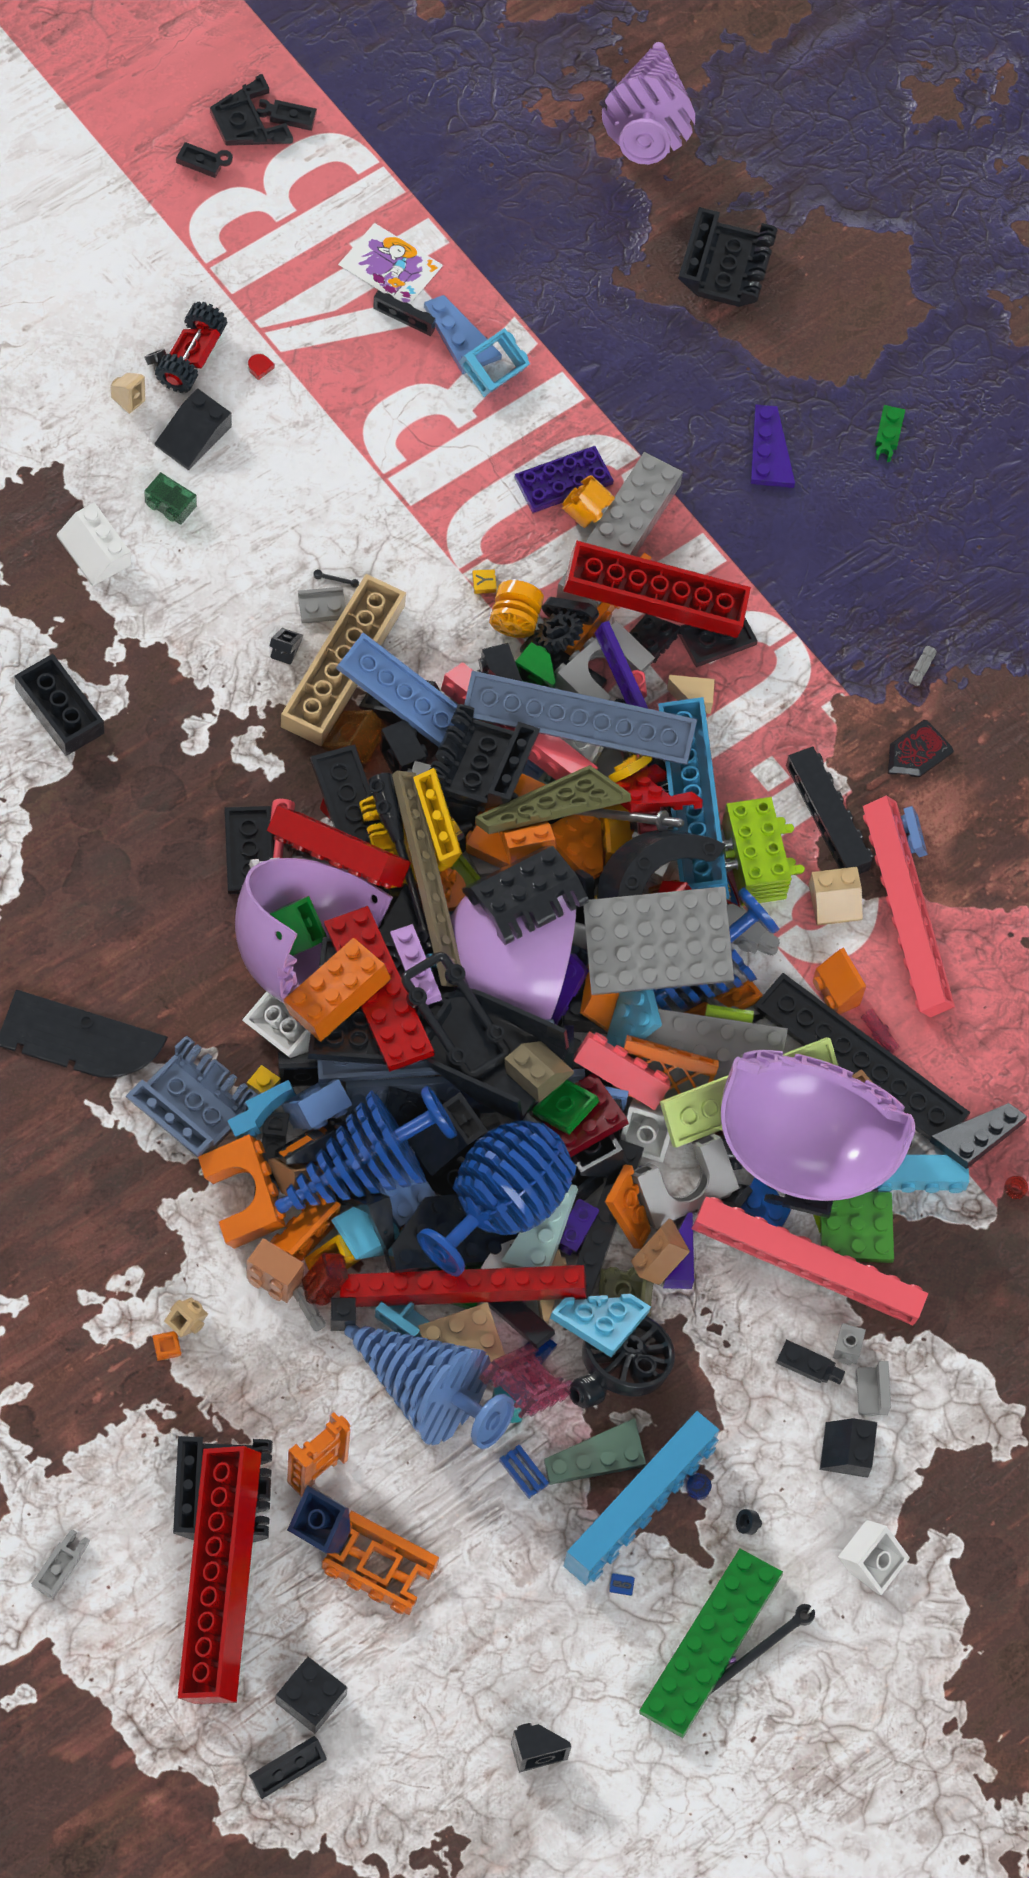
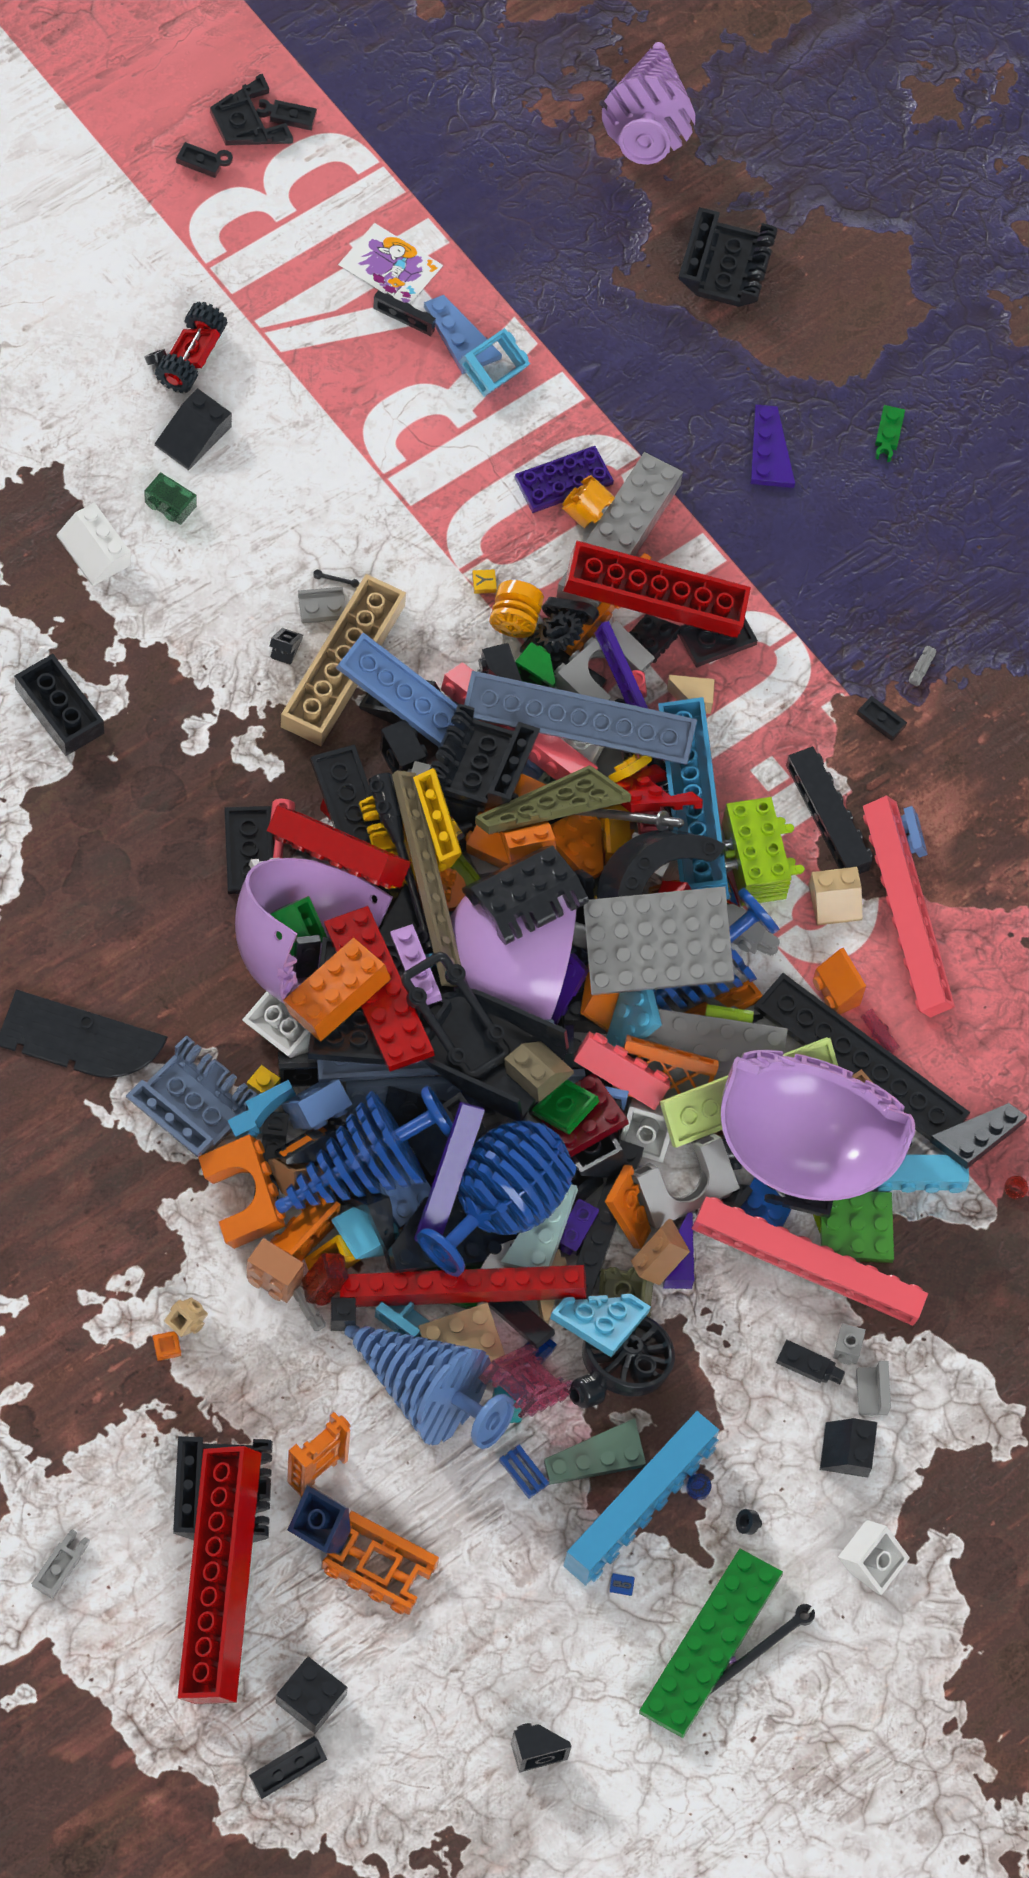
tan slope [111,373,145,414] -> none
red tile [248,354,275,380] -> none
clear orange slope [321,710,387,763] -> none
black tile [888,720,954,777] -> none
none -> black plate [293,935,321,978]
none -> tile [414,1102,485,1242]
none -> black plate [856,696,907,741]

